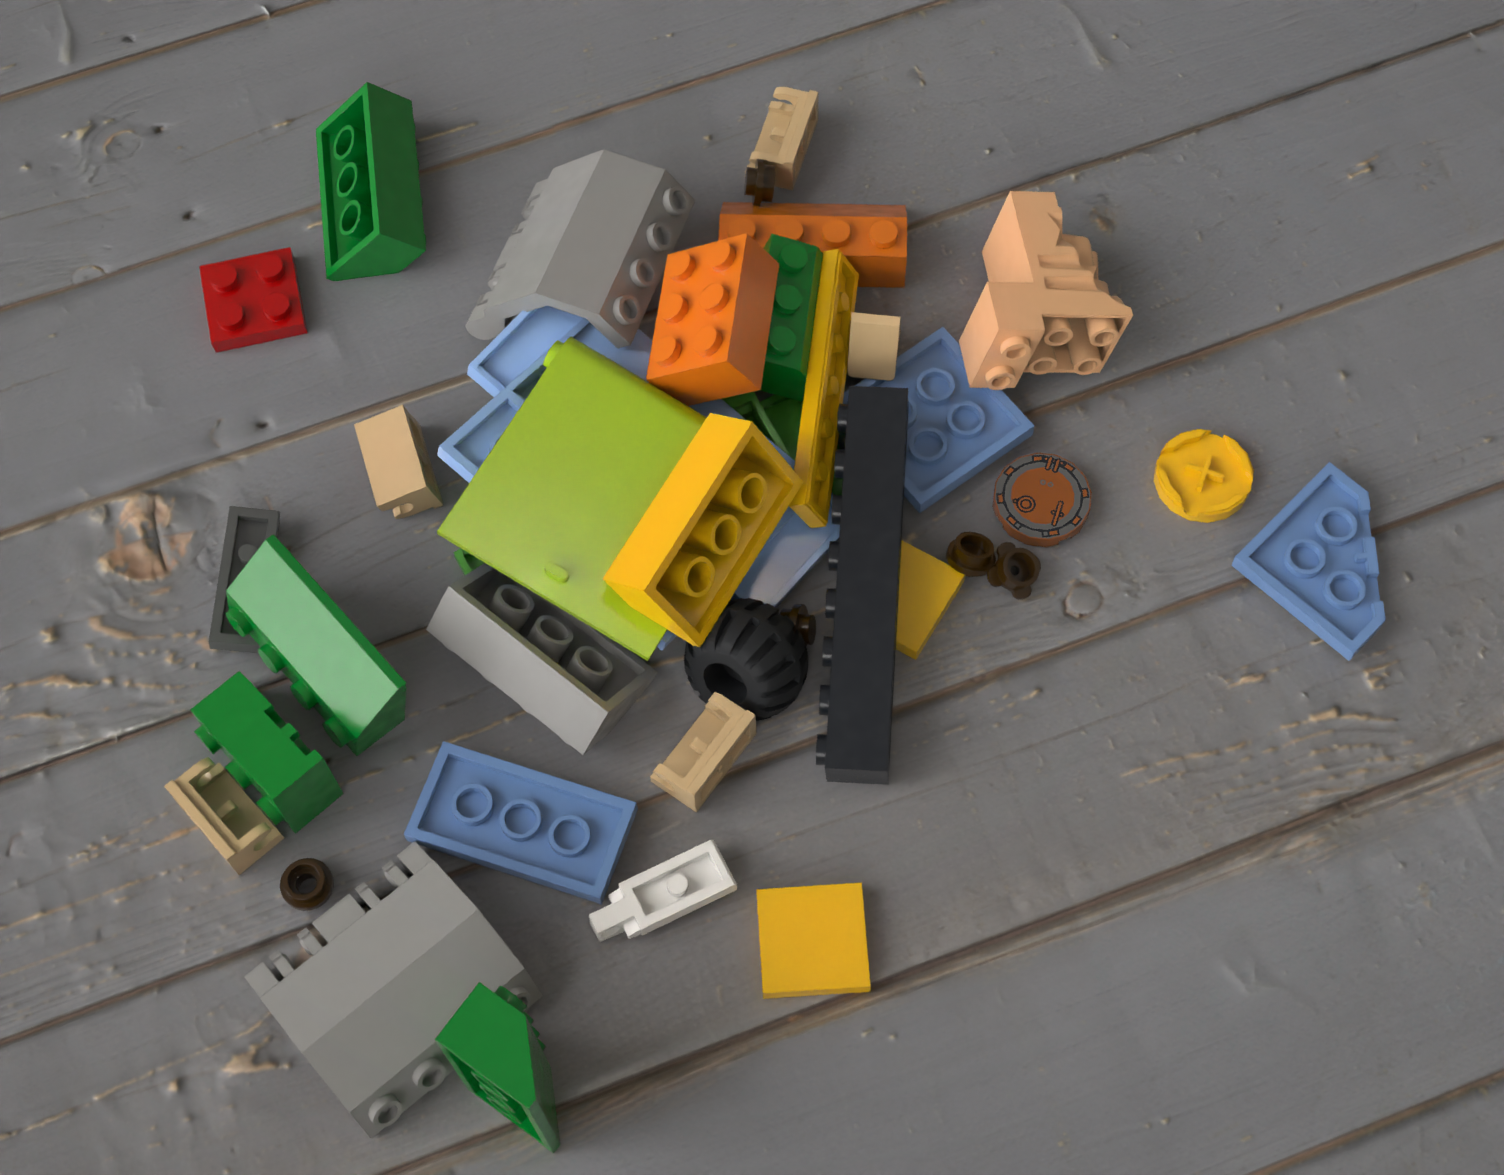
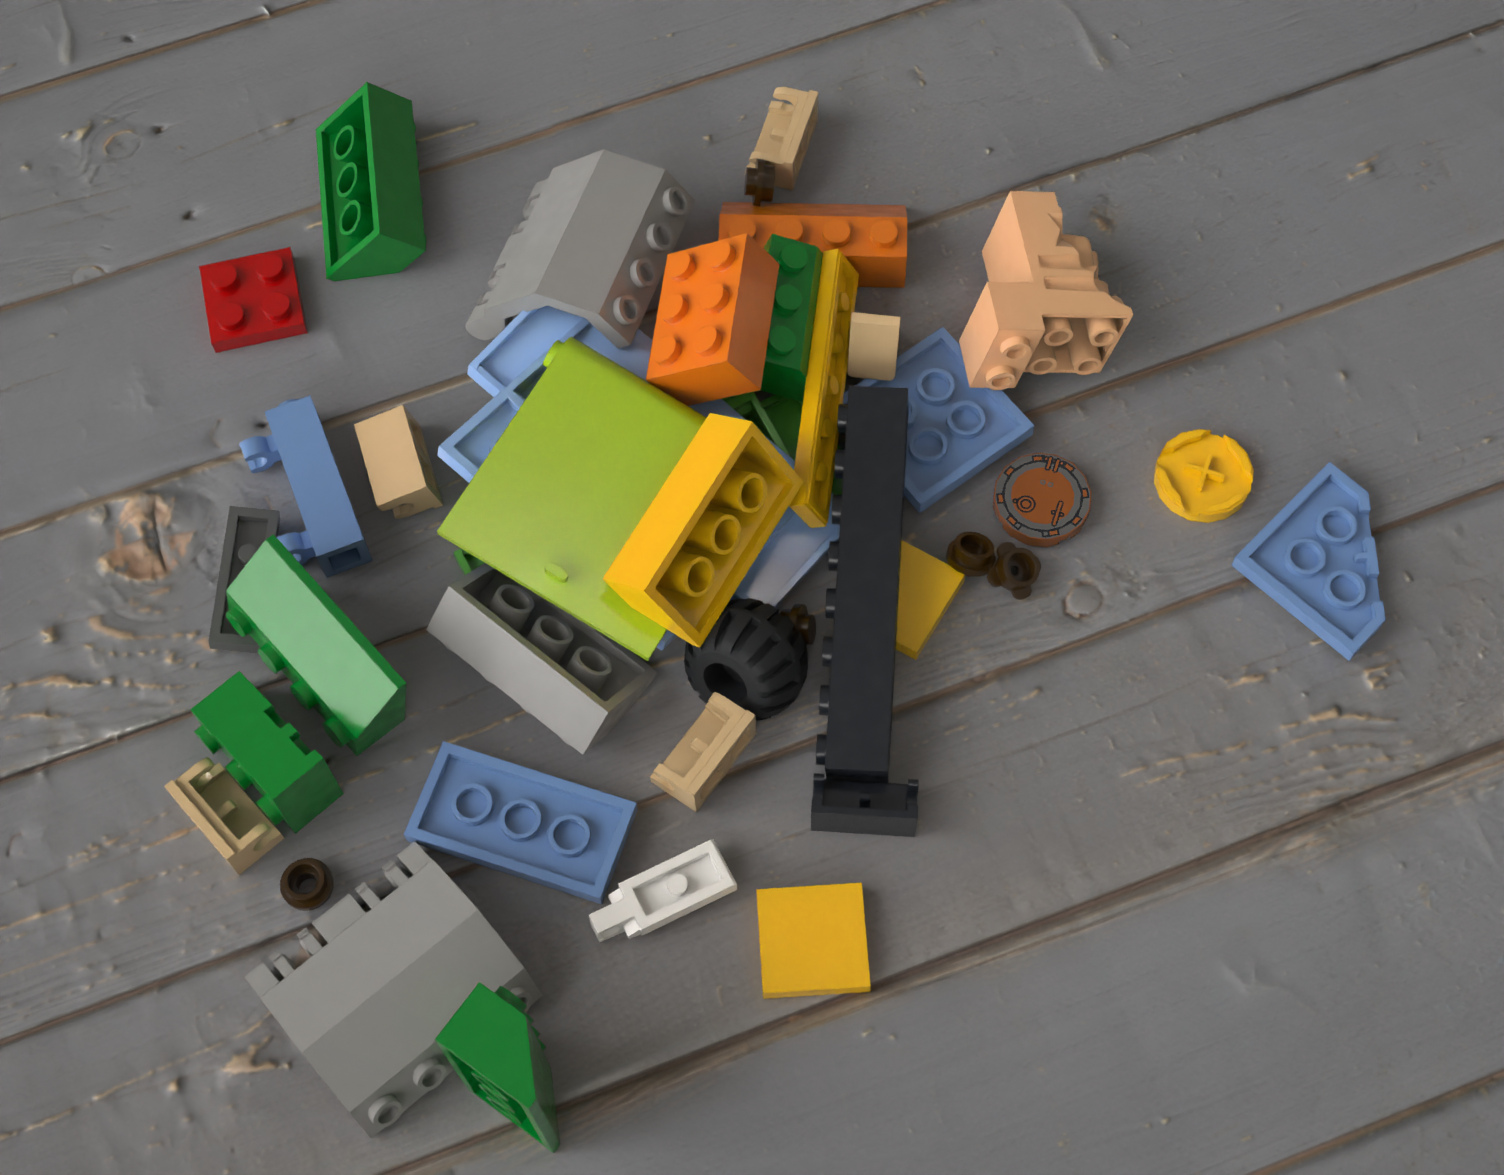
none -> medium blue brick [239,395,373,578]
none -> black hinge [811,773,919,837]

